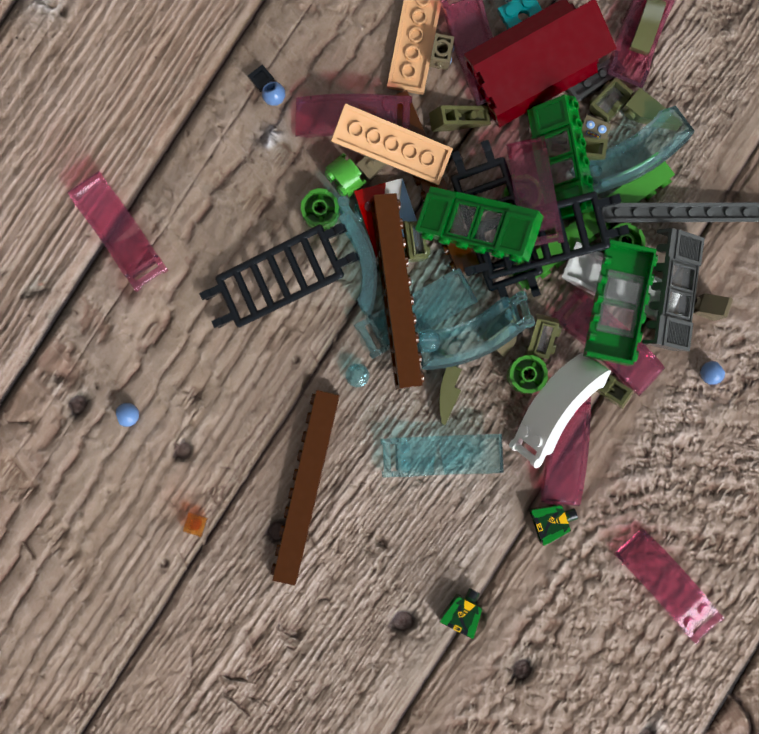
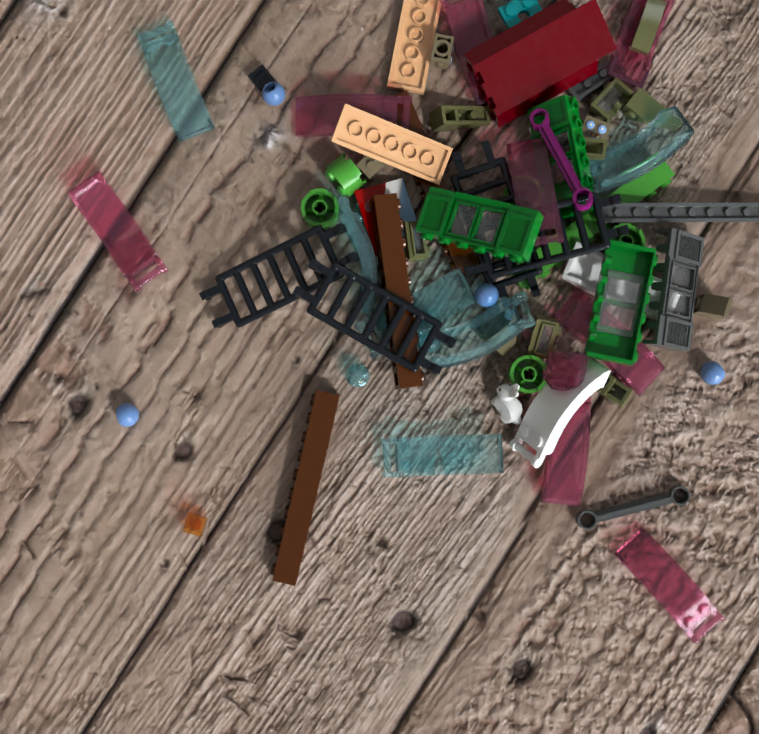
olive slope [438,363,462,425] -> none
torso [439,588,482,639] -> none
torso [529,504,578,546] -> none
none -> clear light blue windscreen [137,20,215,142]
none -> black bar [292,258,457,375]
none -> medium blue piece [475,283,499,307]
none -> white animal [491,383,523,425]
none -> magenta piece [529,108,593,211]
none -> clear pink slope [543,352,588,391]
none -> dark grey piece [576,485,690,530]

